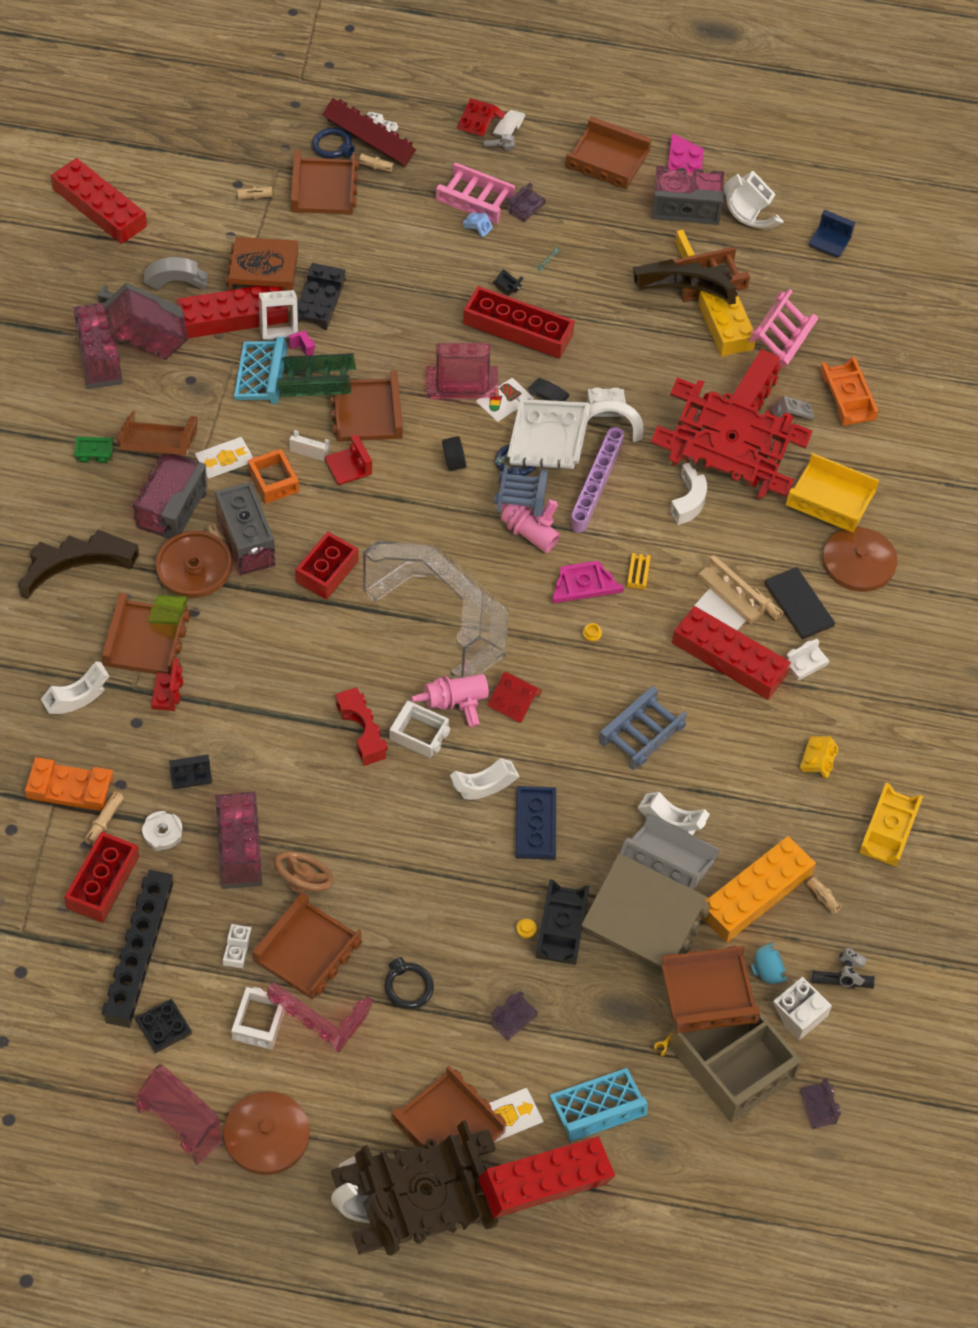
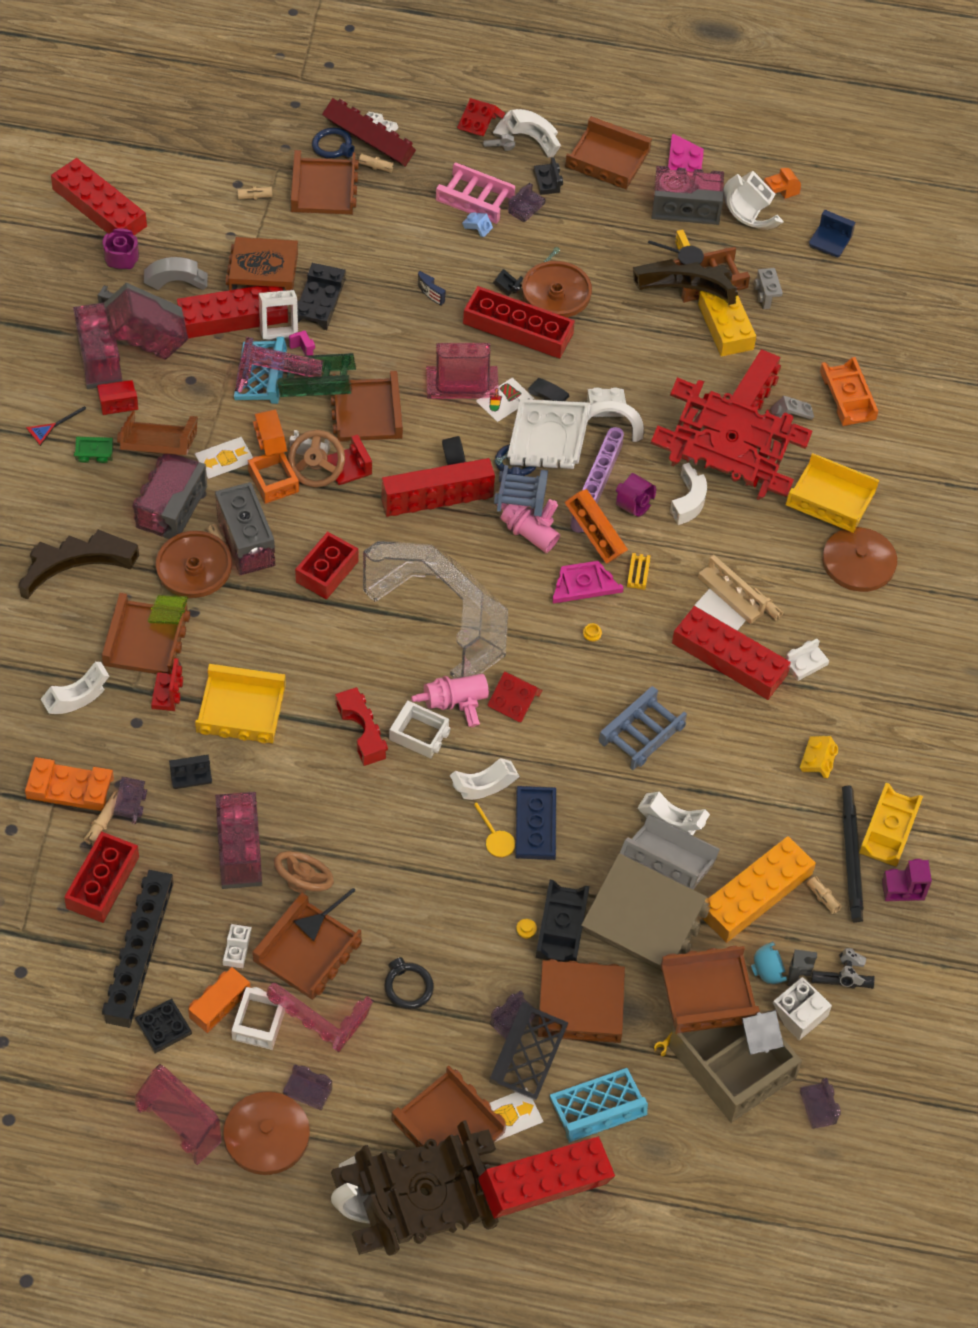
white plate [142,811,183,851] -> none
bright pink fence [749,289,818,368] -> none
black tile [764,567,835,640] -> none
none -> piece [26,406,86,446]
none -> red bracket [97,380,139,415]
none -> magenta brick [103,228,139,269]
none -> bracket [113,776,148,824]
none -> orange brick [188,967,250,1033]
none -> yellow panel [195,664,286,744]
none -> clear pink bracket [235,337,323,392]
none -> orange brick [253,409,287,456]
none -> bracket [283,1065,332,1111]
none -> medium nougat piece [288,429,345,488]
none -> black piece [293,888,355,941]
none -> red brick [381,458,495,517]
none -> dark blue slope [418,271,446,306]
none -> yellow piece [474,803,516,858]
none -> black fence [489,1002,568,1100]
none -> white arch [504,109,561,157]
none -> dark orange dish [522,261,592,318]
none -> black bracket [534,157,563,195]
none -> dark orange panel [538,959,625,1043]
none -> orange brick [564,489,628,564]
none -> magenta brick [616,473,656,517]
none -> black piece [648,240,704,265]
none -> piece [742,1010,784,1055]
none -> light grey bracket [754,268,783,309]
none -> orange brick [764,168,801,199]
none -> dark grey hinge [788,949,817,987]
none -> black piece [842,785,864,923]
none -> magenta brick [882,859,932,901]

